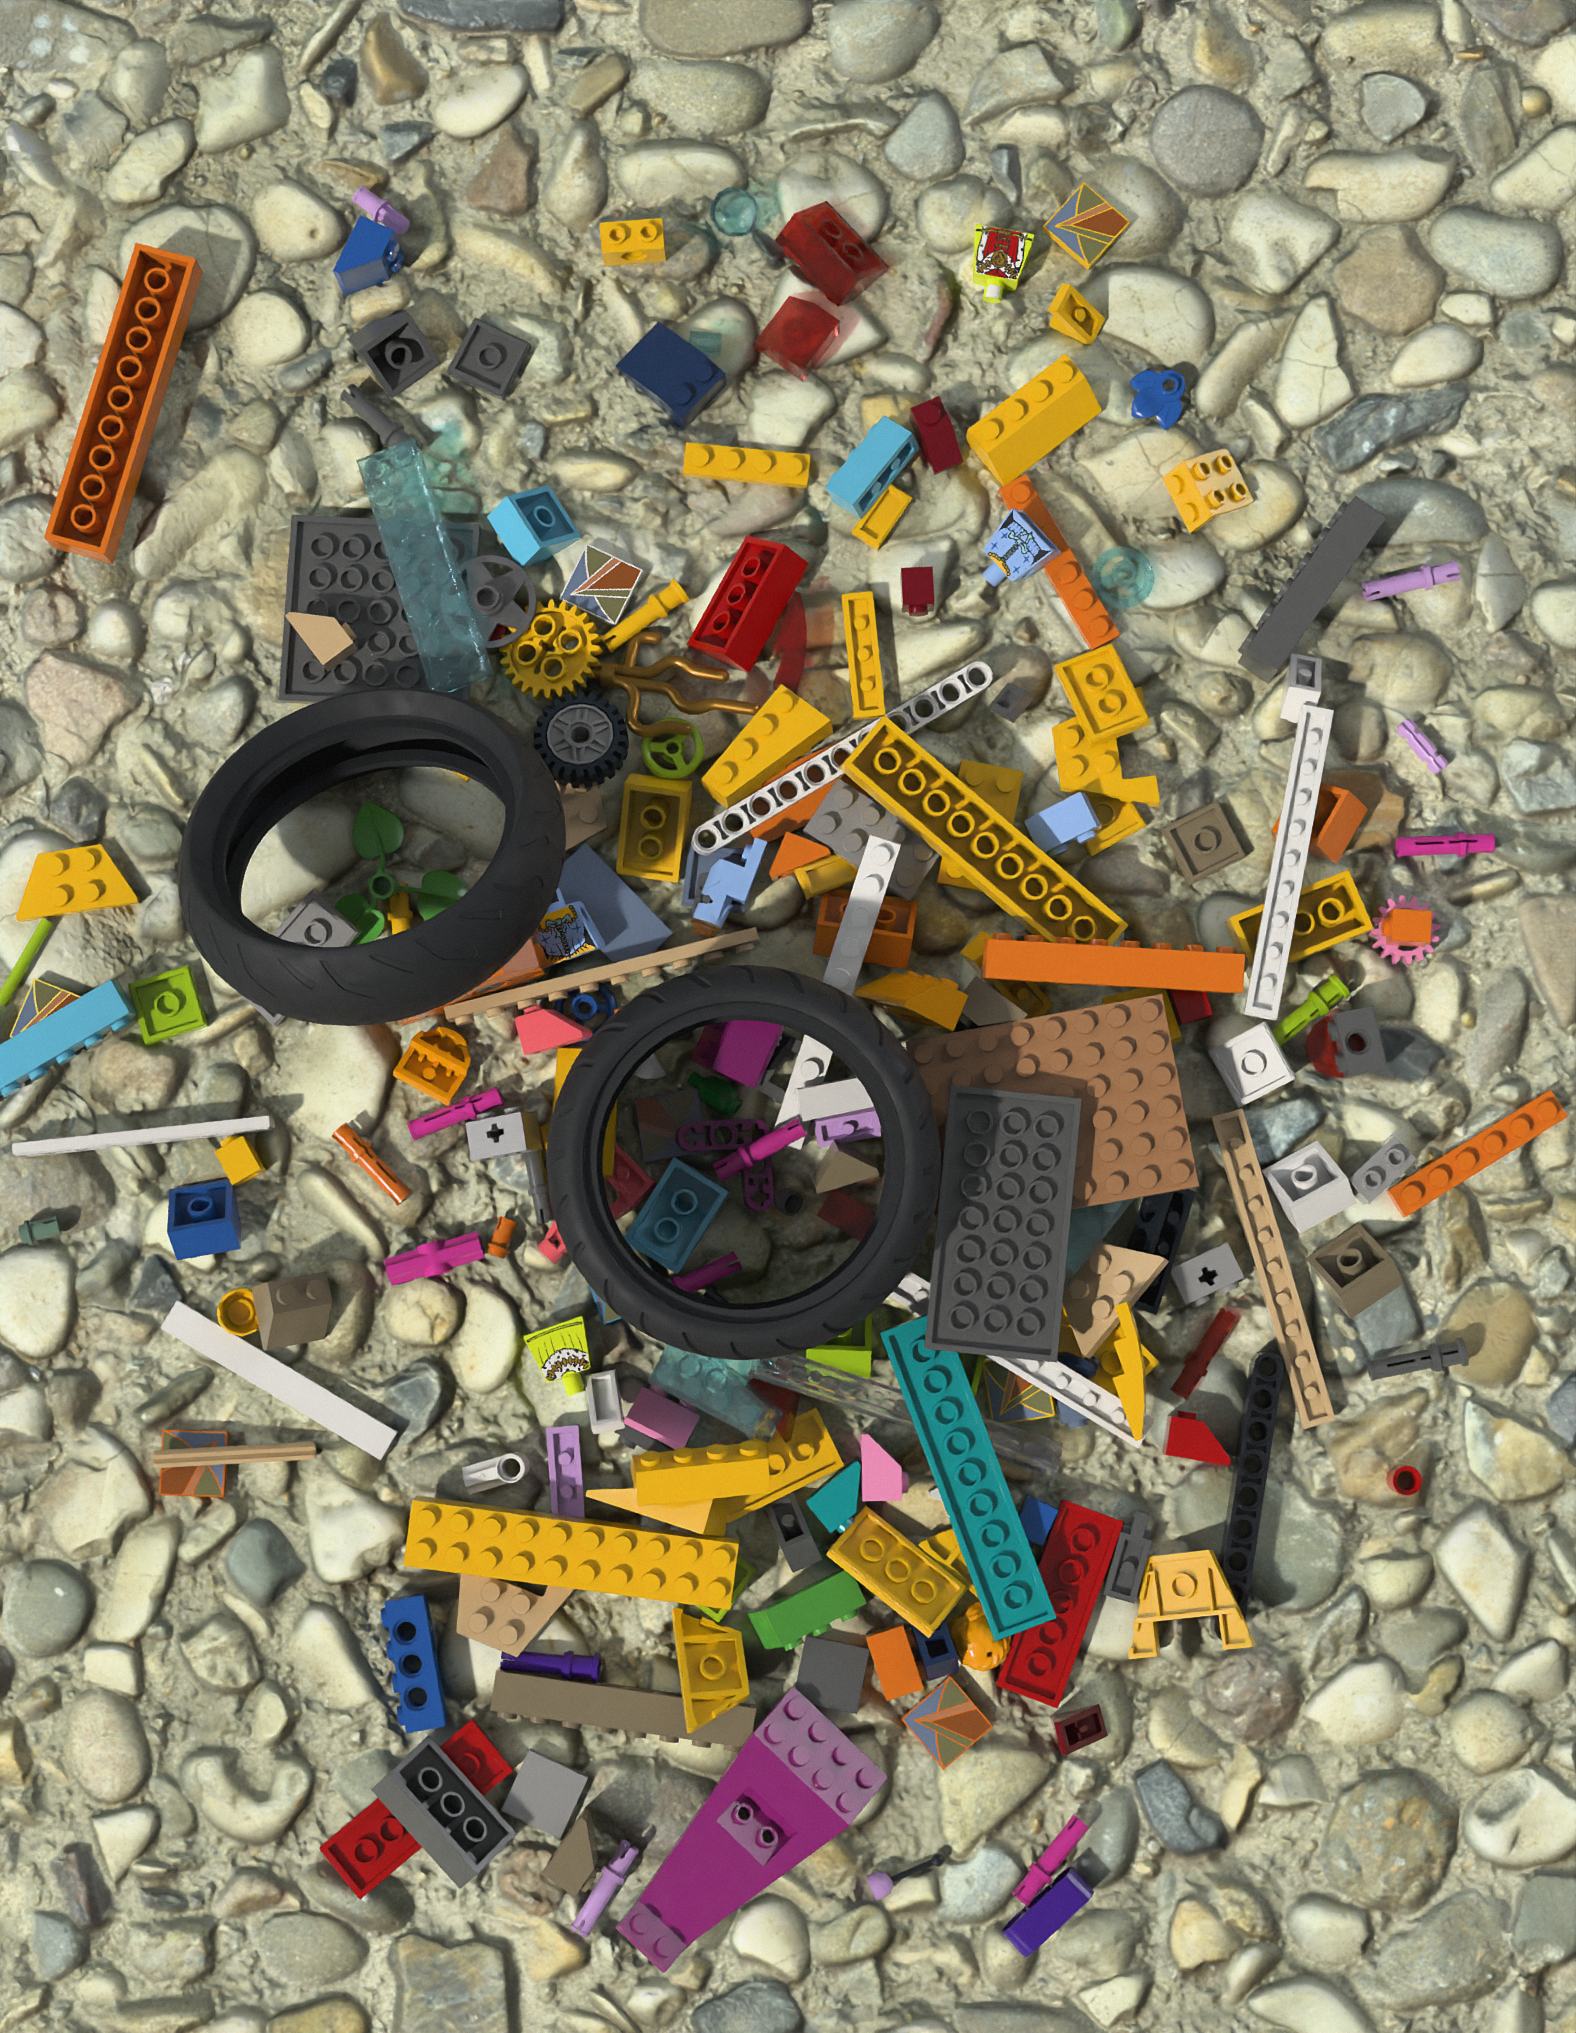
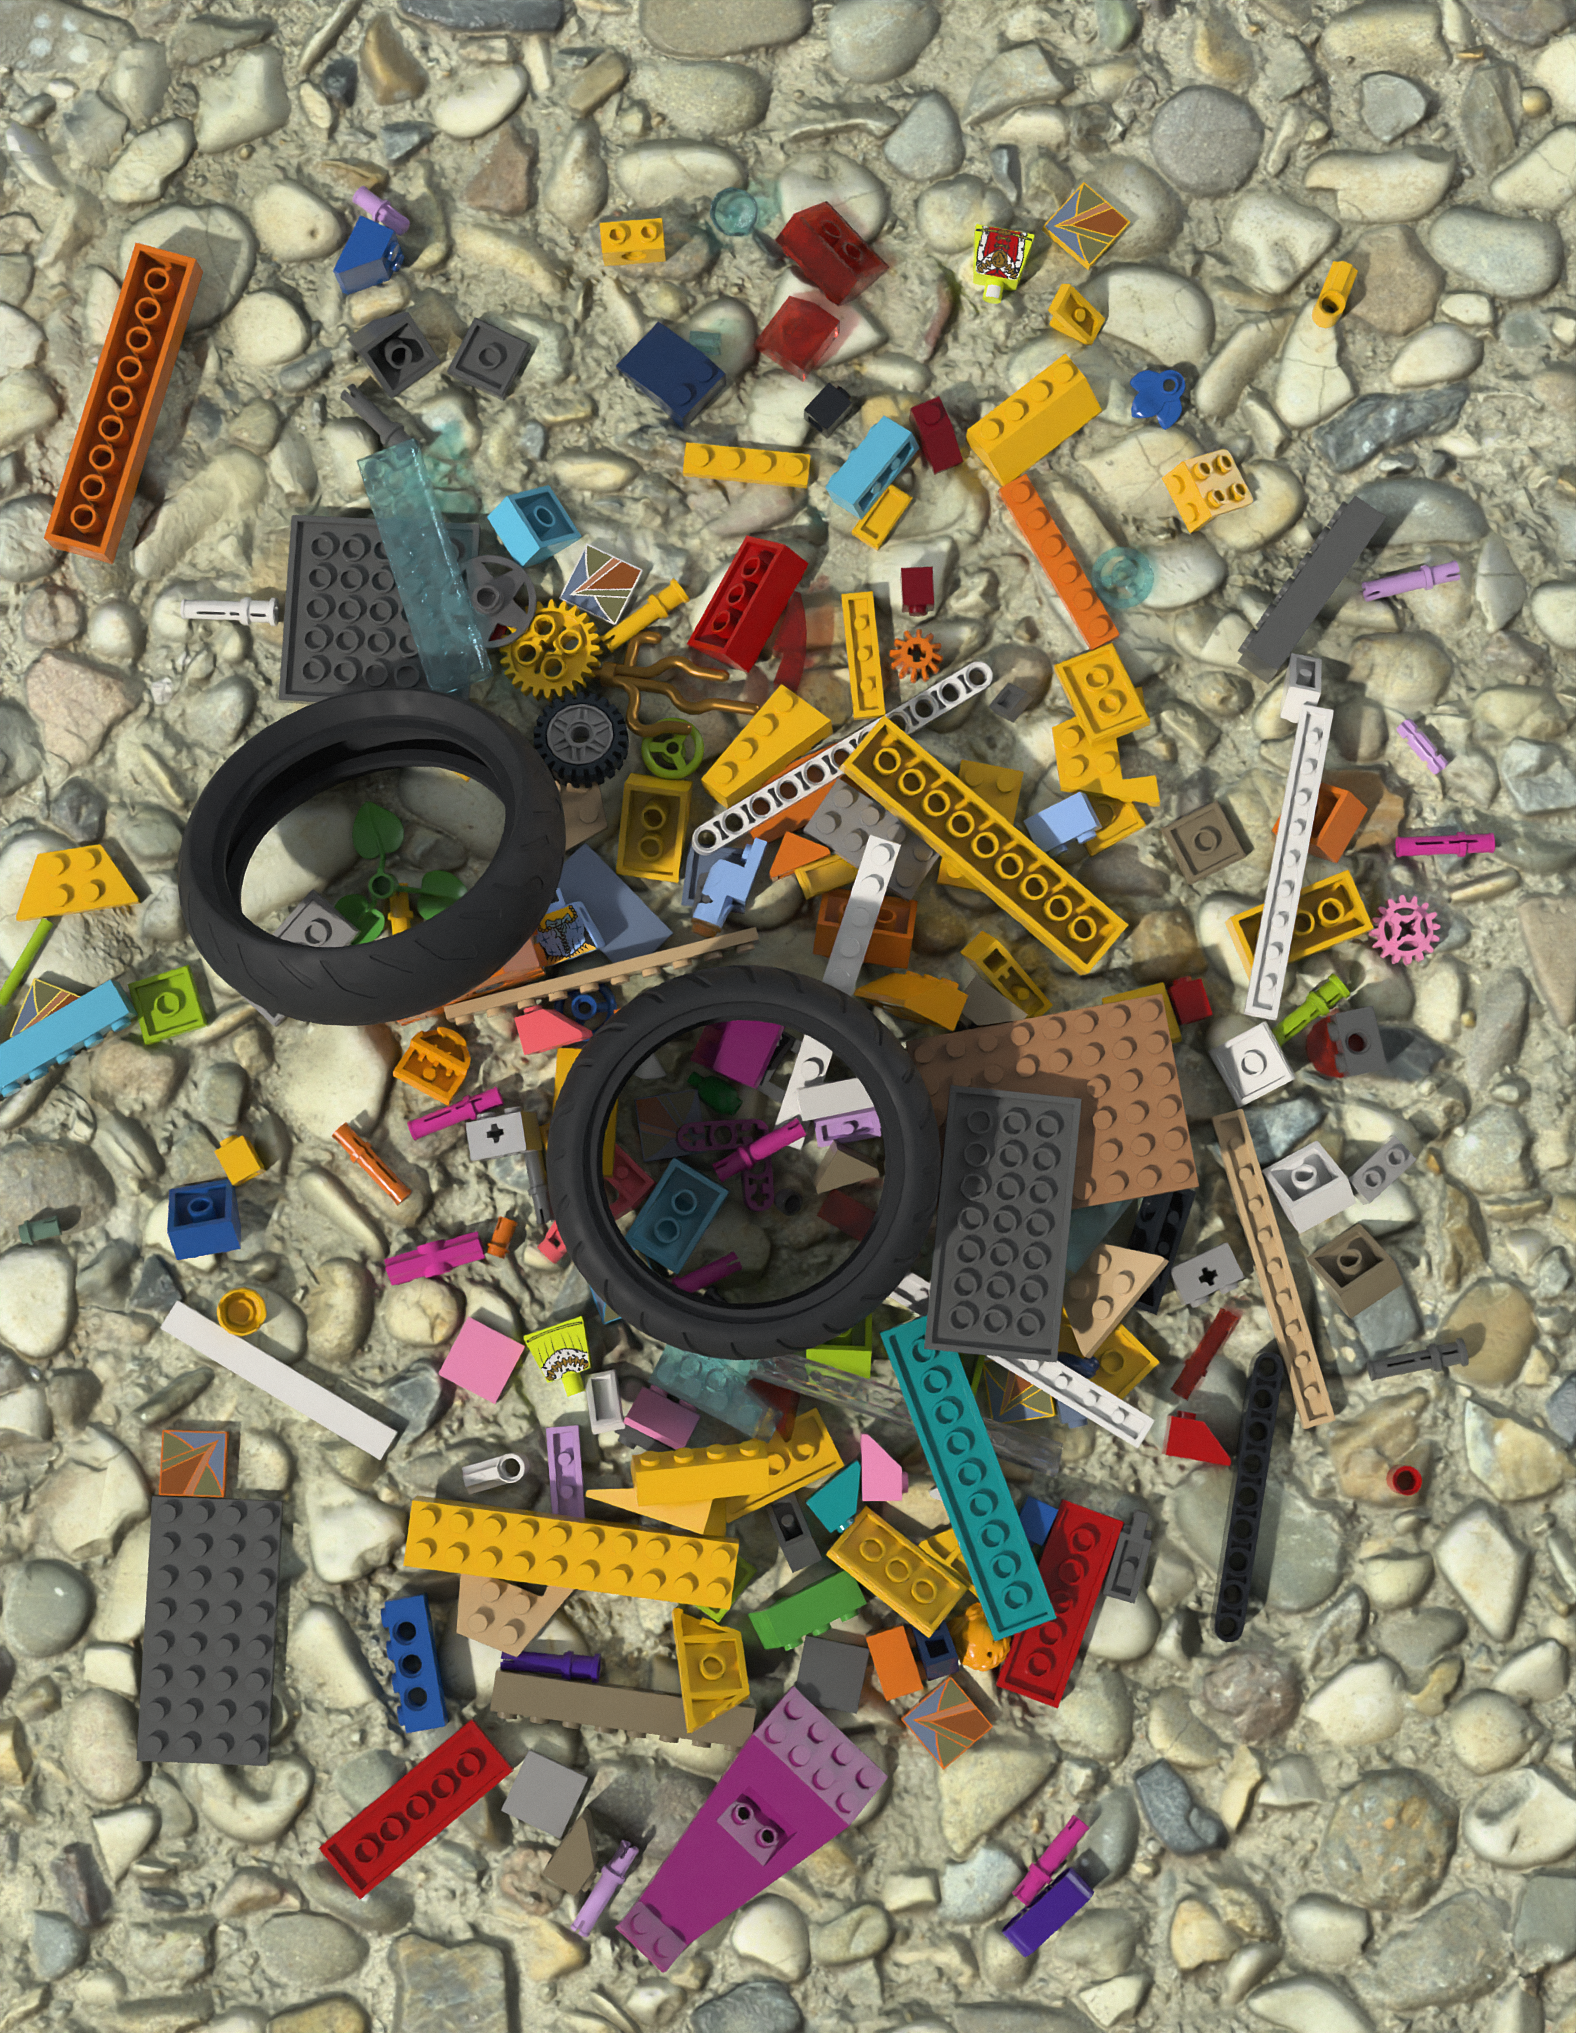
white tile [12,1116,275,1158] -> none
tan axle [153,1441,316,1468] -> none
dark tan slope [251,1272,332,1351] -> none
tan slope [285,612,358,672] -> none
dark grey slope [371,1735,517,1889] -> none
hinge [866,1853,944,1901] -> none
orange brick [981,933,1245,994] -> none
light blue torso [982,508,1062,587] -> none
dark red slope [1050,1704,1108,1755] -> none
yellow slope [1112,1301,1146,1441] -> none
yellow wing [1128,1550,1255,1659] -> none
orange brick [1381,909,1432,947] -> none
orange plate [1386,1089,1568,1218] -> none
none -> dark grey plate [136,1496,284,1766]
none -> white pin [180,597,279,626]
none -> bright pink tile [438,1316,526,1404]
none -> black brick [804,382,852,439]
none -> orange gear [889,629,943,684]
none -> yellow piece [1312,261,1358,328]

